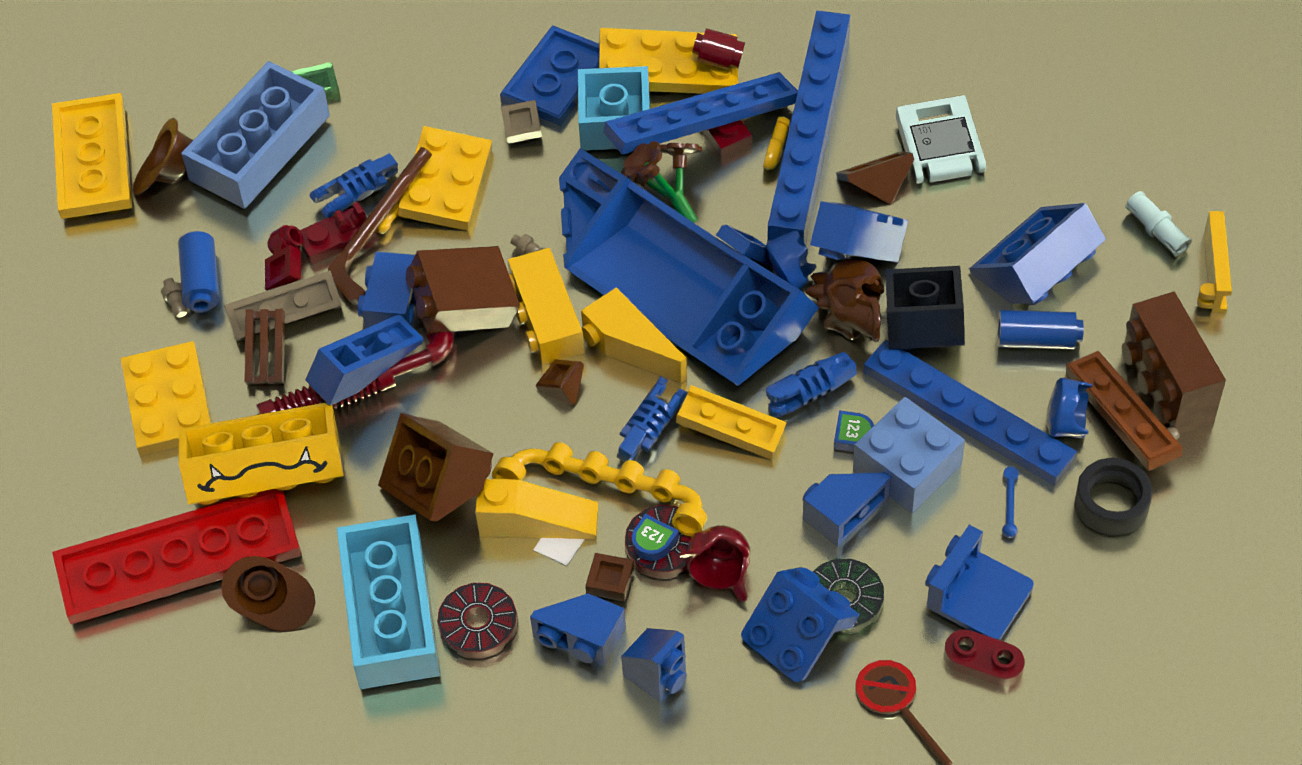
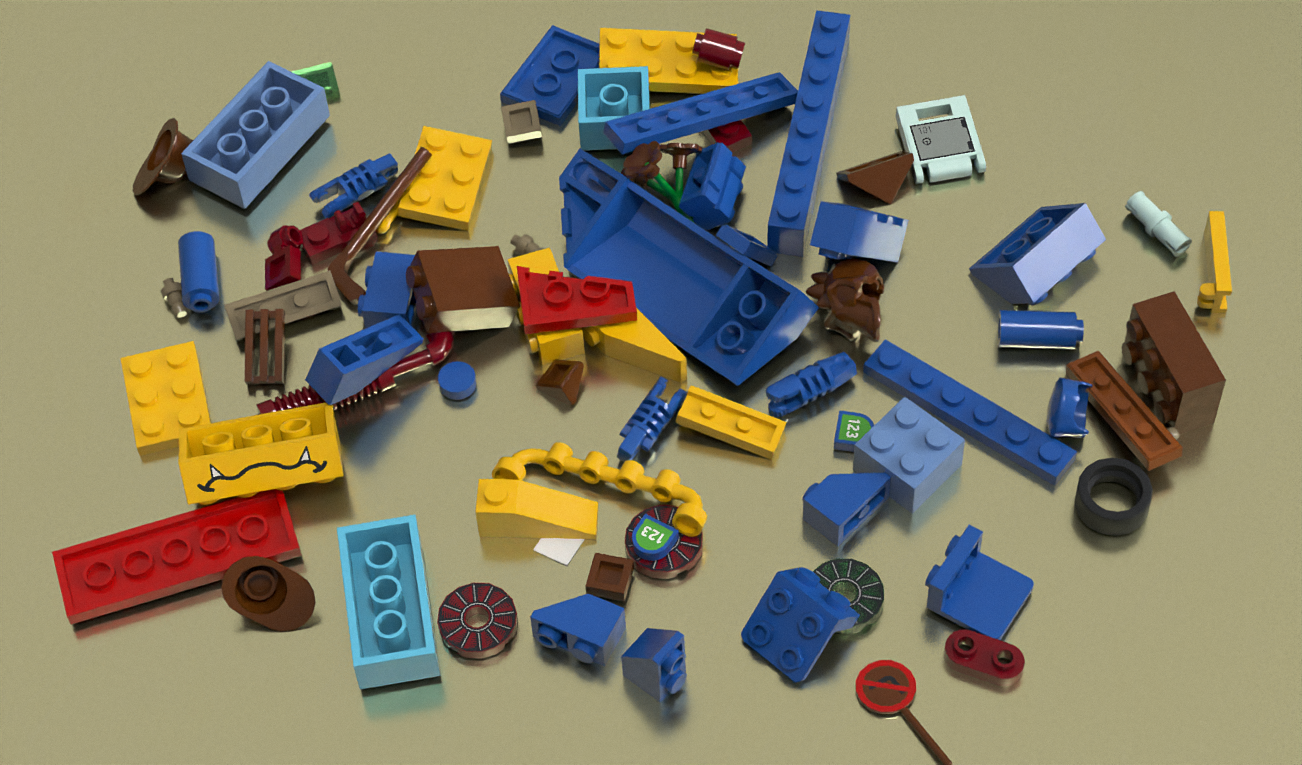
yellow plate [52,93,132,219] -> none
reddish brown slope [378,413,494,522] -> none
dark red hair [679,525,751,602] -> none
yellow piece [763,117,790,170] -> none
blue hair [766,230,817,290] -> none
black brick [885,266,965,350] -> none
blue hinge [1002,467,1019,538] -> none
none -> blue tile [438,361,476,400]
none -> red wing [517,266,637,334]
none -> blue brick [679,142,746,230]

